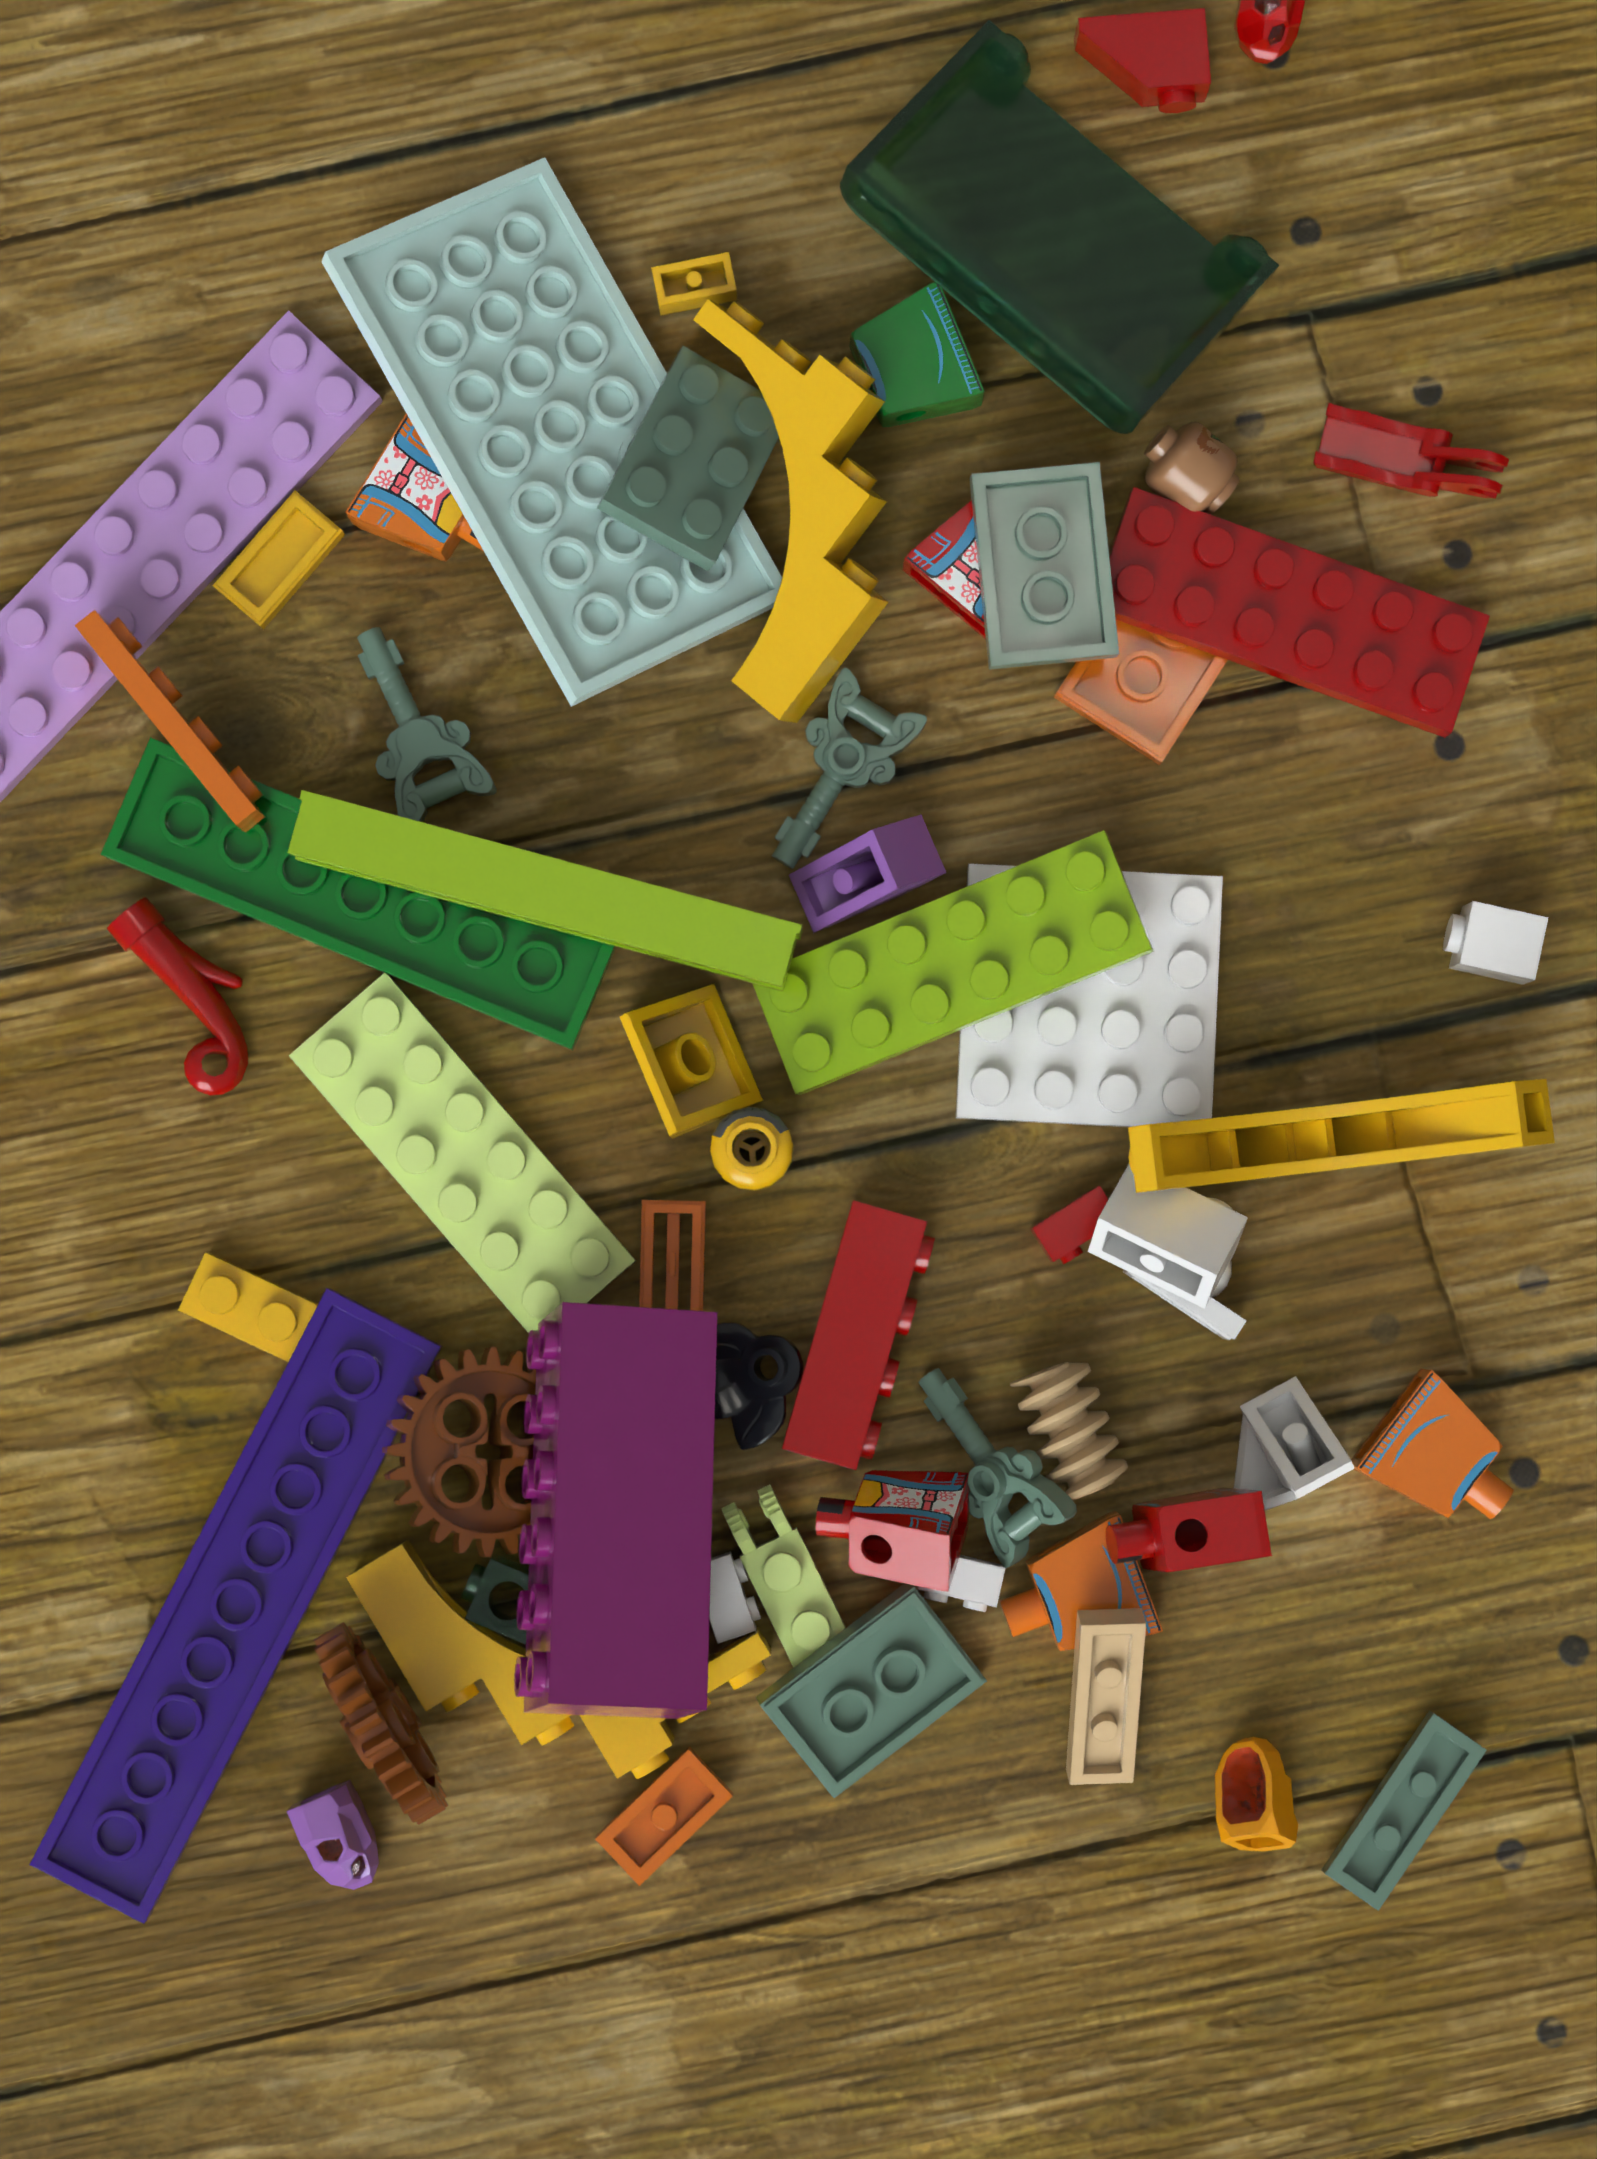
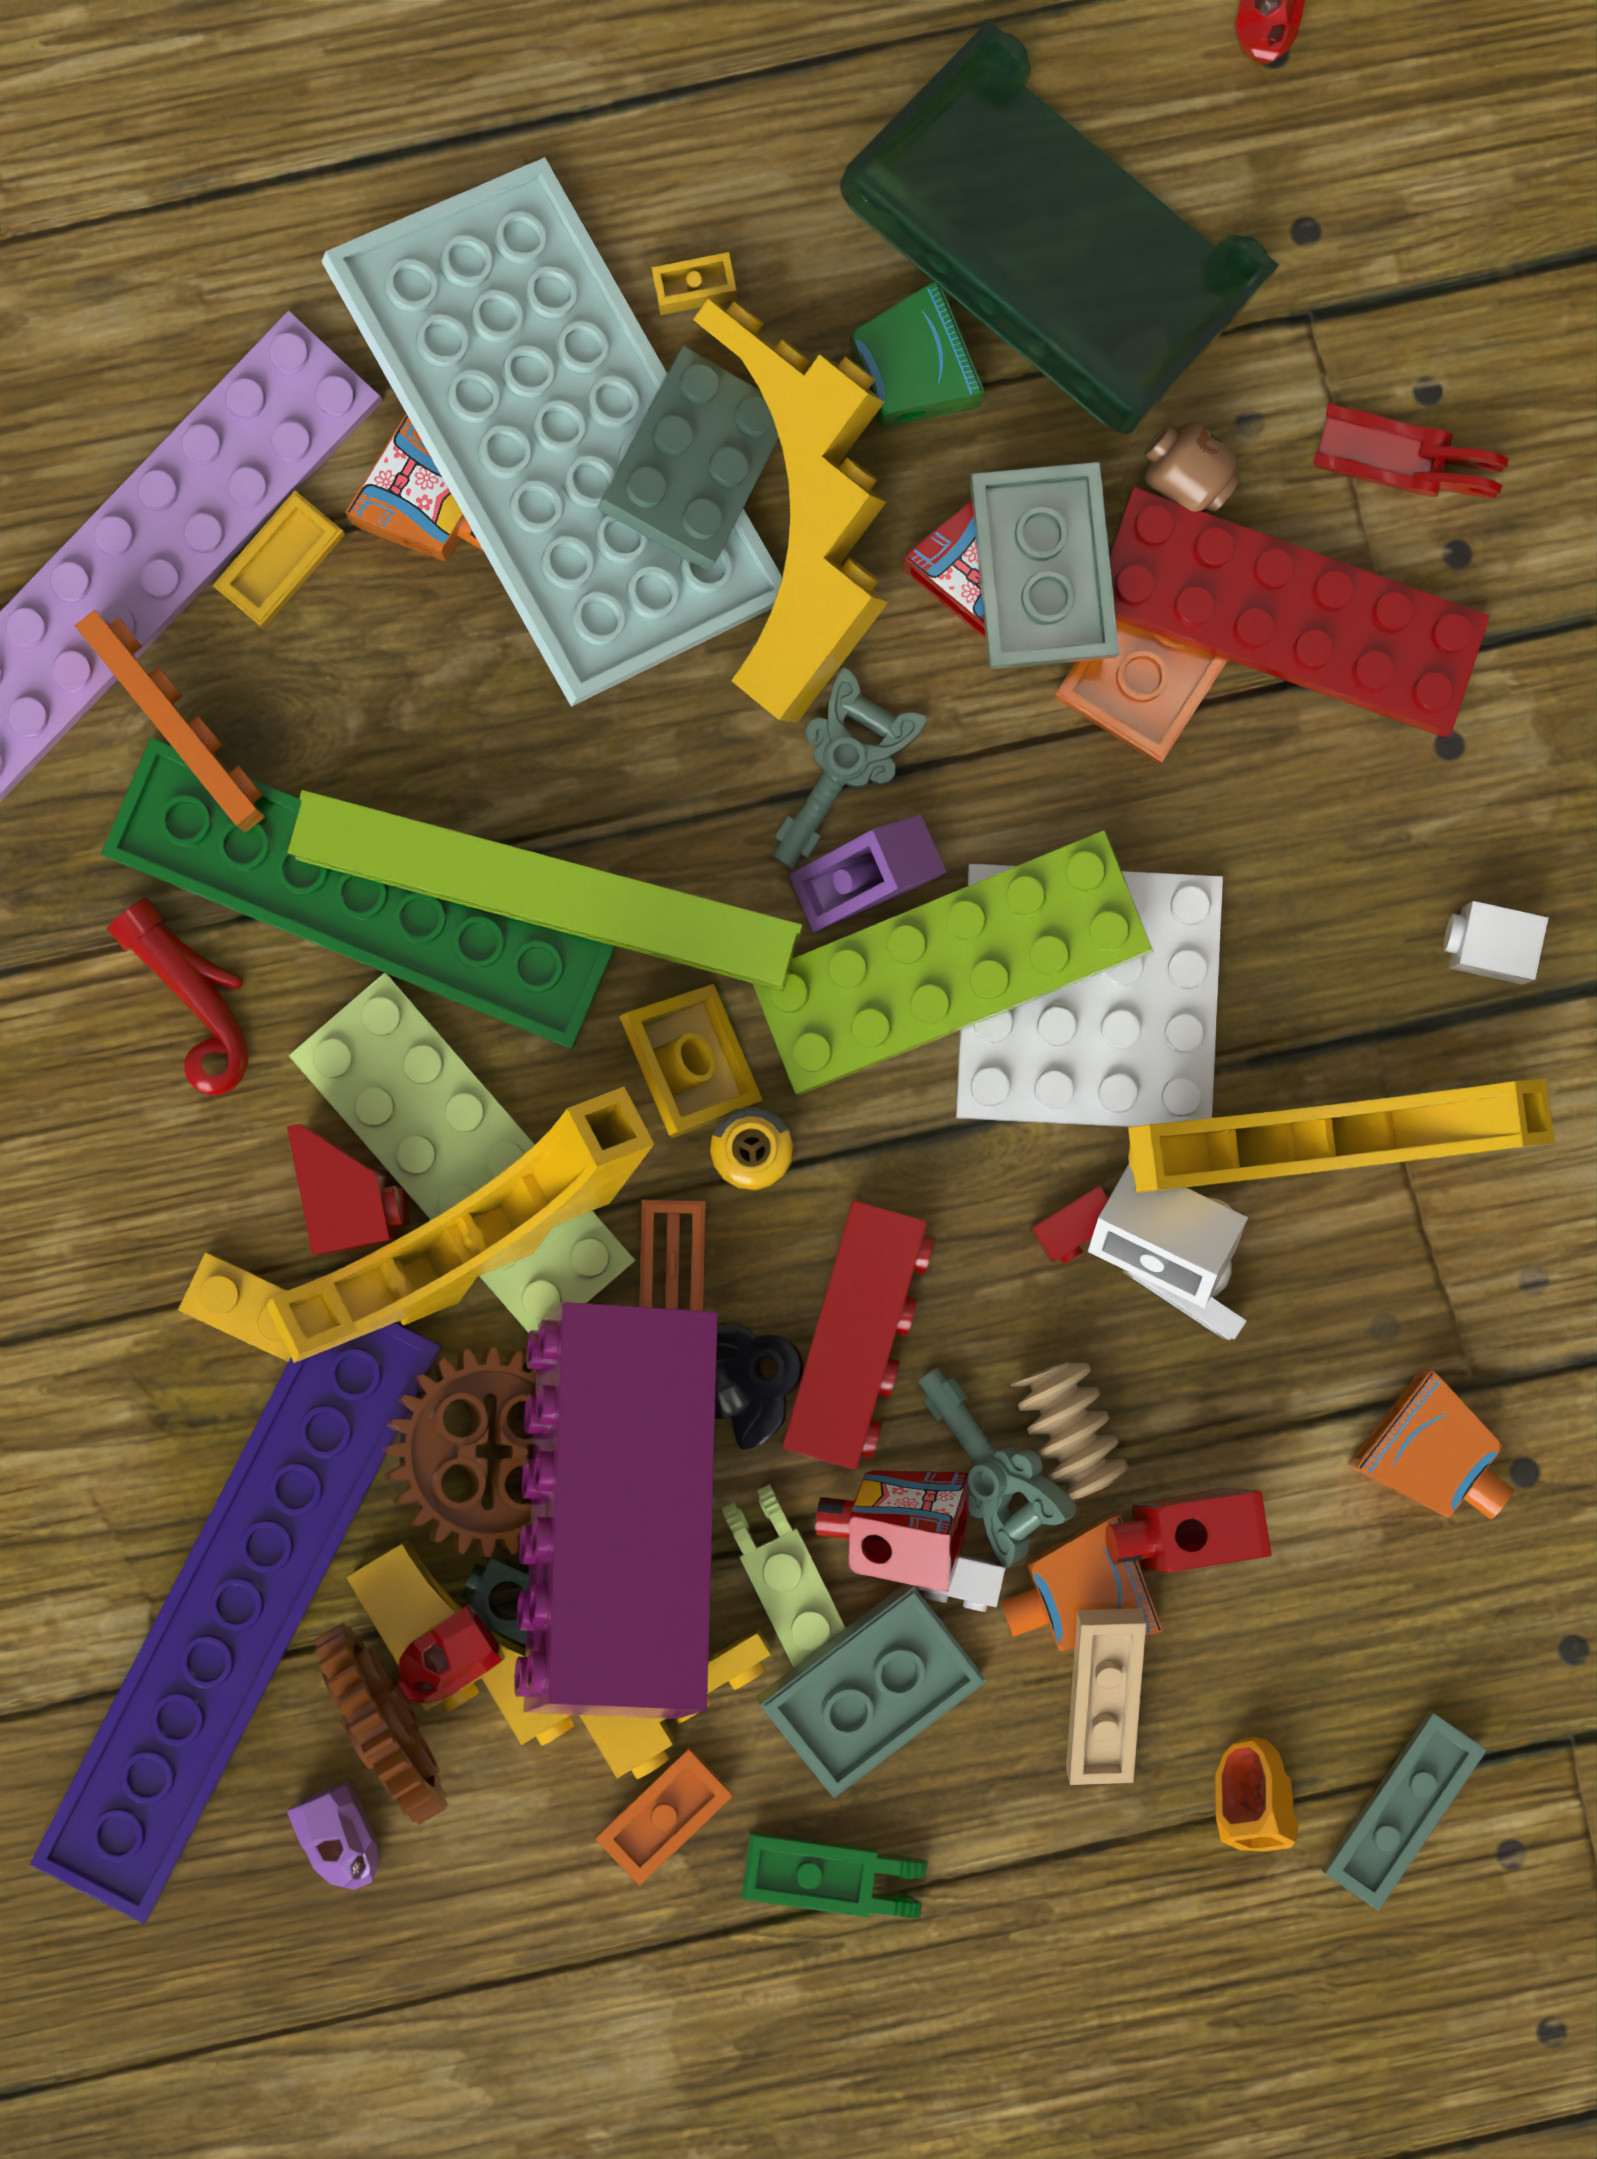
sand green piece [357,627,497,822] -> none
white piece [709,1551,761,1644] -> none
red slope [1074,8,1211,113] -> none
white slope [1234,1376,1354,1511] -> none
none -> yellow arch [266,1087,654,1363]
none -> red slope [287,1124,410,1255]
none -> red rock [398,1603,505,1704]
none -> green hinge [741,1831,928,1918]

